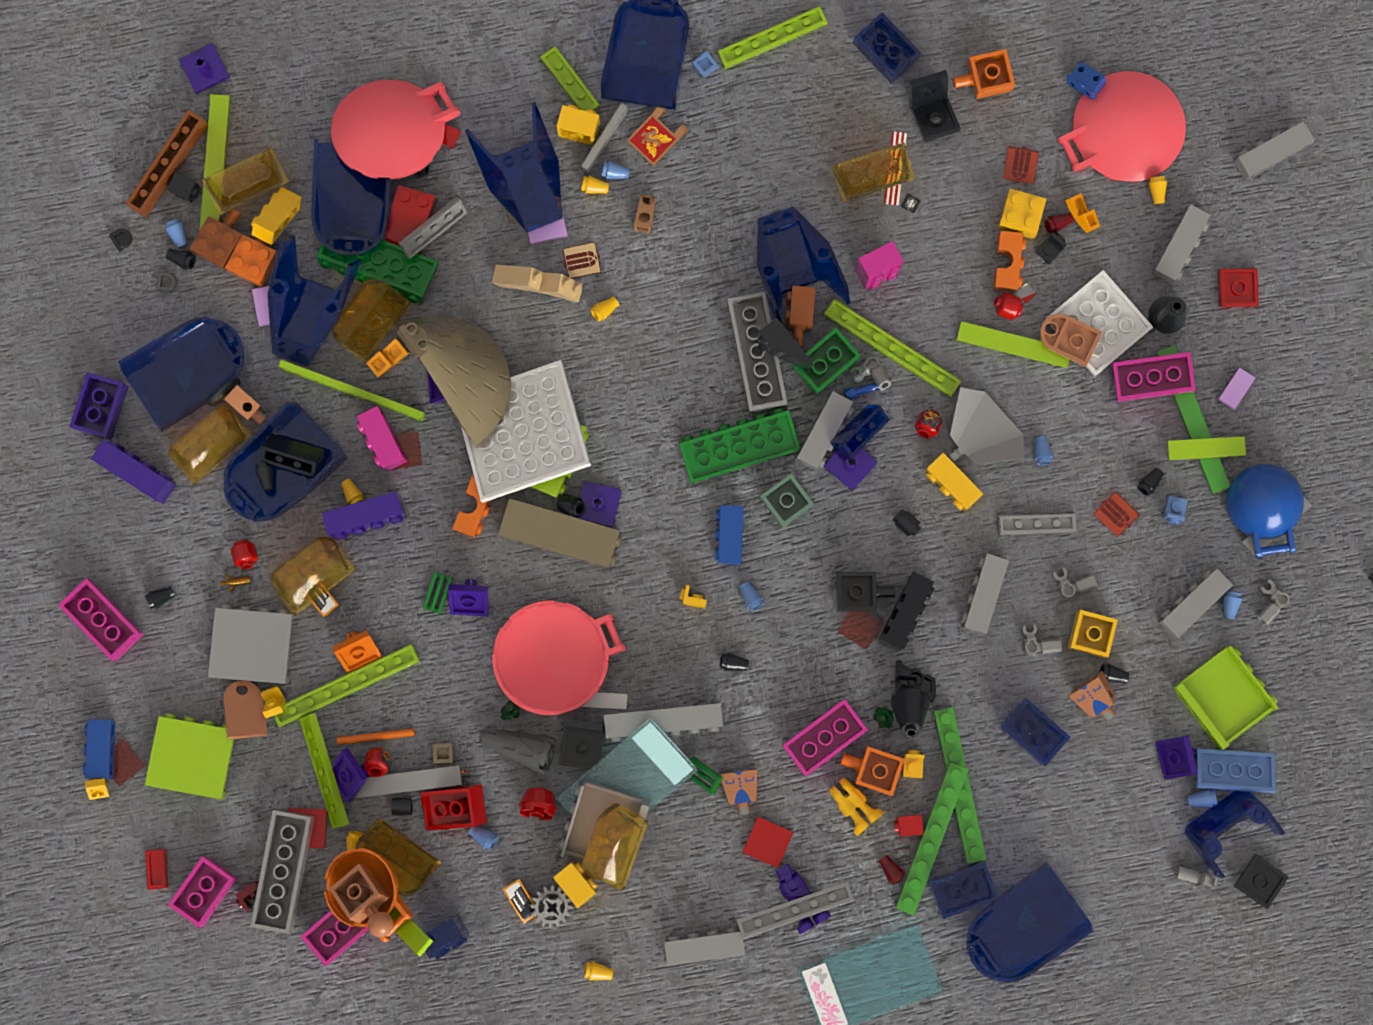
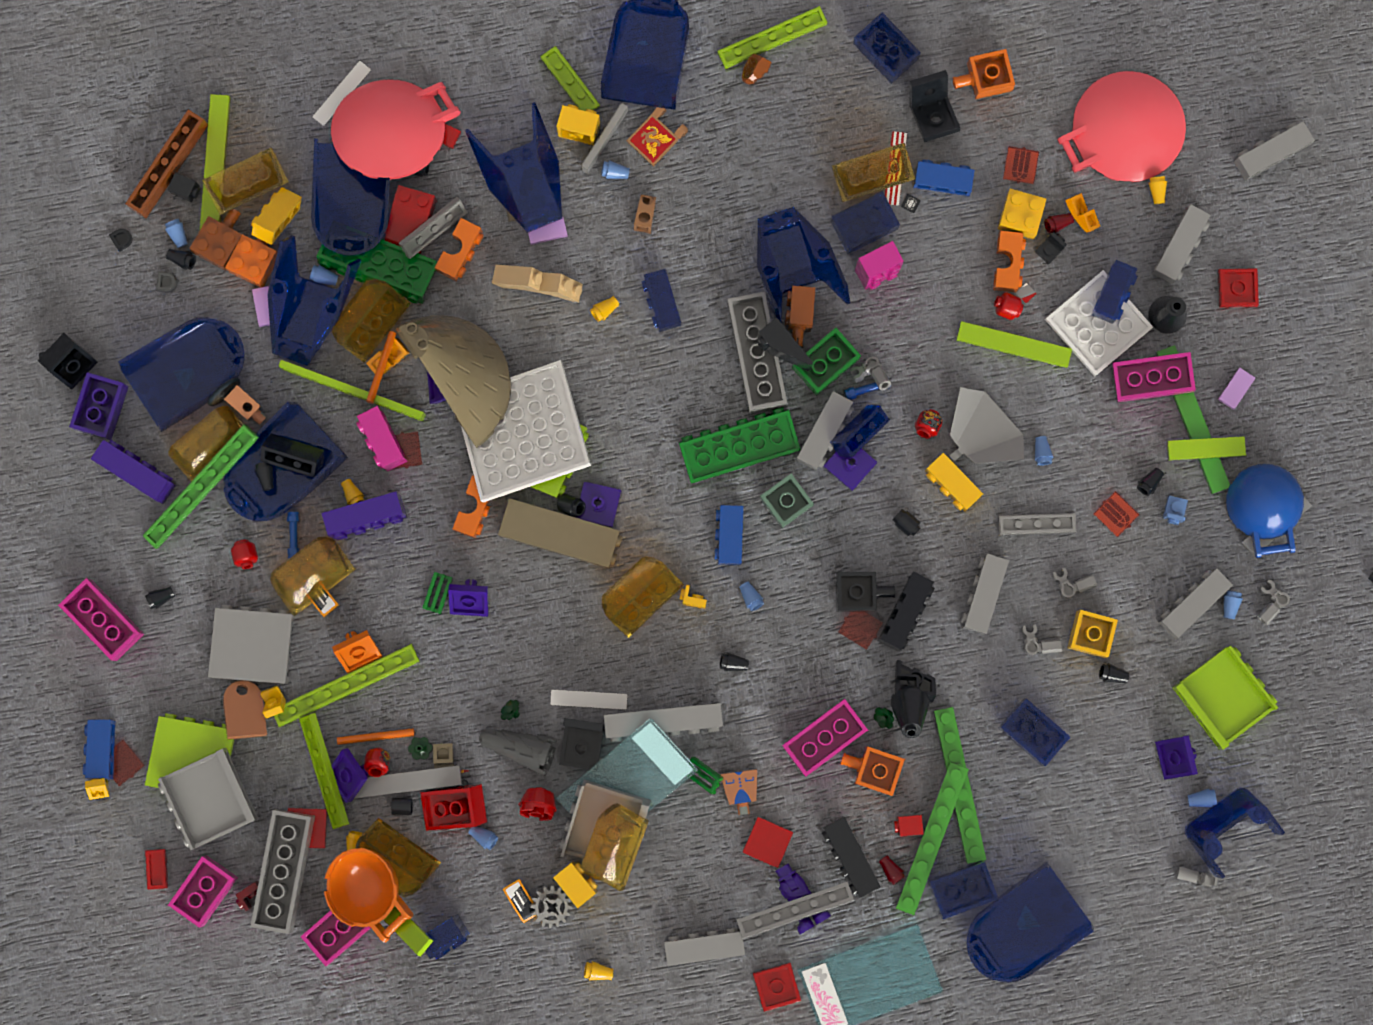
dark purple tile [179,43,230,94] -> none
pearl gold bar [220,574,251,592] -> none
nougat brick [329,864,393,937] -> none
coral dish [492,600,626,715] -> none
piece [563,242,601,279] -> none
yellow cone [581,175,609,194] -> none
medium blue plate [692,51,718,79] -> none
lime tile [823,299,961,398] -> none
yellow piece [829,777,884,836] -> none
yellow bracket [902,750,924,778] -> none
nougat tile [1039,314,1102,367] -> none
blue piece [1067,62,1106,100] -> none
nougat torso [1069,671,1116,721] -> none
medium blue plate [1196,748,1276,793] -> none
black plate [1233,854,1289,909] -> none
none -> black piece [37,333,98,390]
none -> bright green tile [143,424,259,549]
none -> light grey panel [158,748,258,850]
none -> blue bar [287,512,300,559]
none -> medium blue cone [309,265,339,286]
none -> white sticker [313,61,371,126]
none -> orange bar [366,331,396,404]
none -> dark green plant [408,737,433,760]
none -> orange arch [435,218,484,282]
none -> clear yellow windscreen [602,556,684,638]
none -> clear blue brick [641,269,681,332]
none -> dark orange rock [742,54,772,85]
none -> red tile [753,962,801,1012]
none -> black brick [822,817,880,898]
none -> clear blue brick [830,191,900,254]
none -> blue brick [913,160,975,196]
none -> clear blue brick [1092,260,1138,324]

